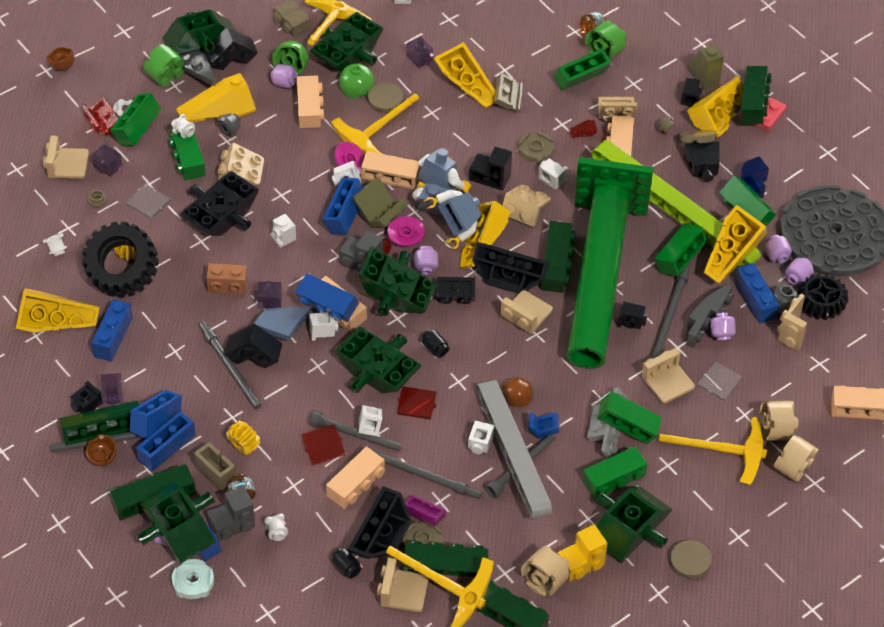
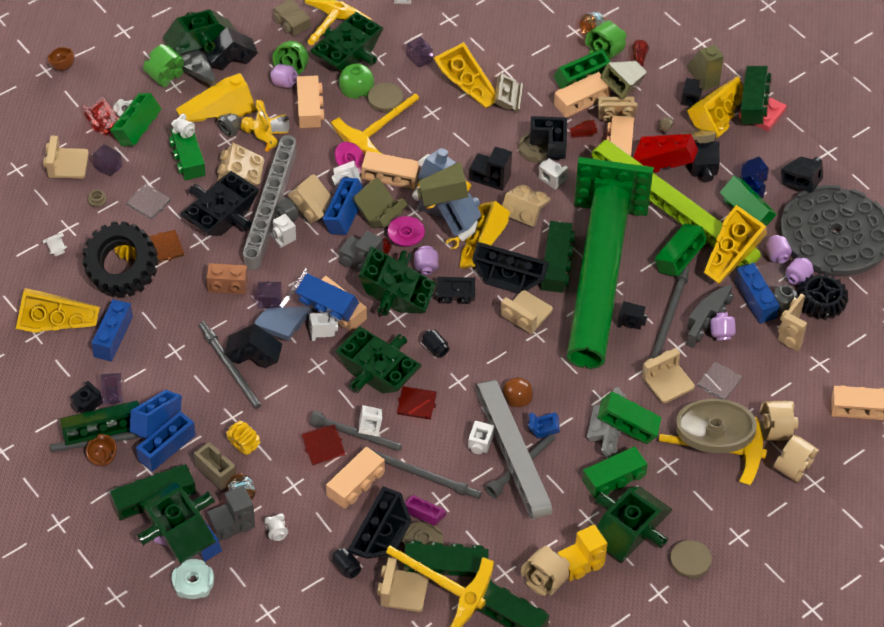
none -> clear orange piece [149,230,185,262]
none -> yellow animal [241,100,290,152]
none -> light grey beam [243,135,297,270]
none -> dark grey cone [275,198,299,222]
none -> clear piece [280,268,308,308]
none -> tan bracket [288,174,333,224]
none -> olive slope [417,162,468,206]
none -> black brick [530,116,567,159]
none -> light nougat brick [554,72,611,117]
none -> olive slope [601,61,647,99]
none -> clear red cone [632,40,649,66]
none -> red wedge [633,134,698,173]
none -> dark tan dish [676,399,757,453]
none -> black torso [781,157,823,193]

